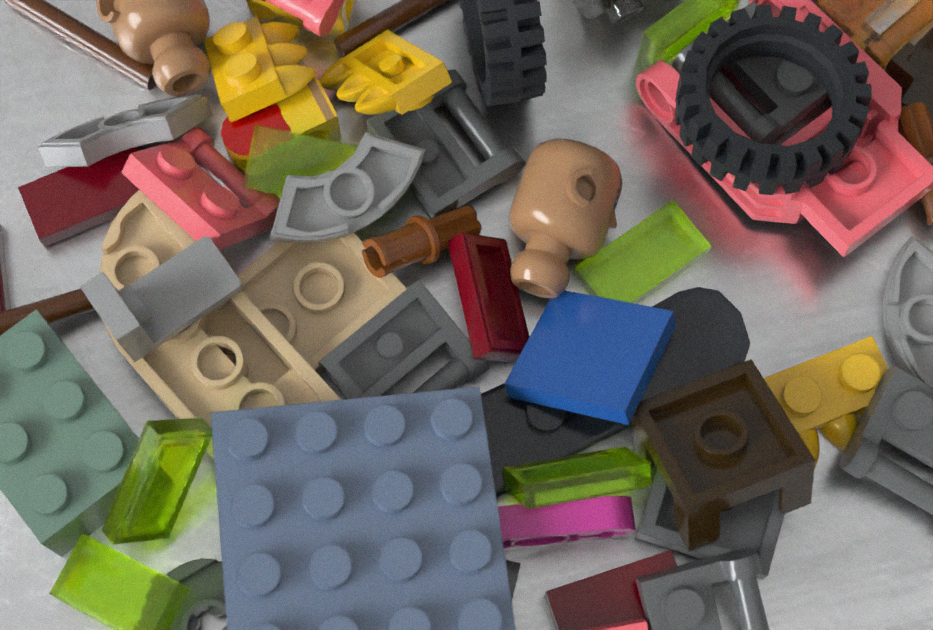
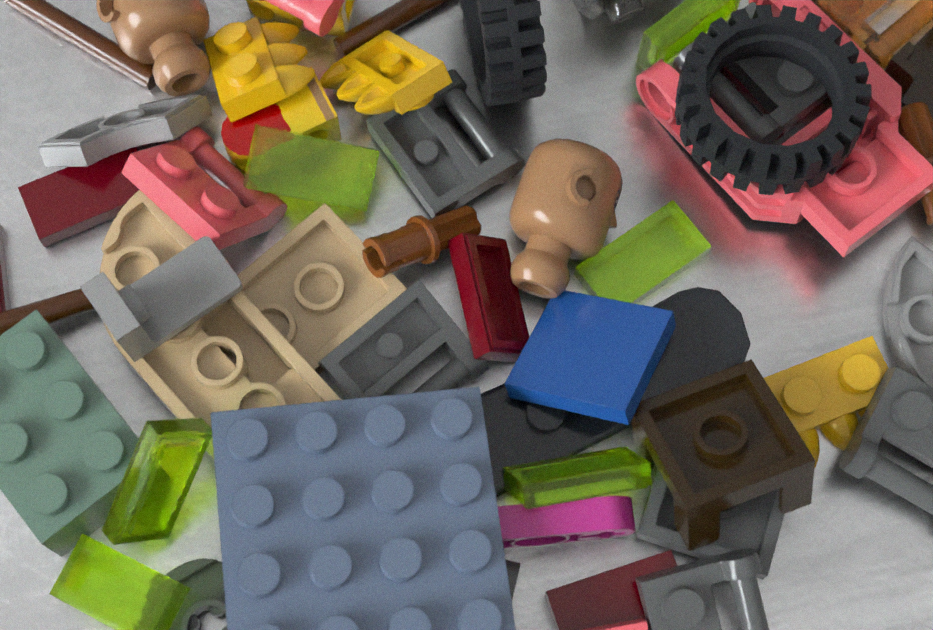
light grey tile [270,132,426,243] -> none

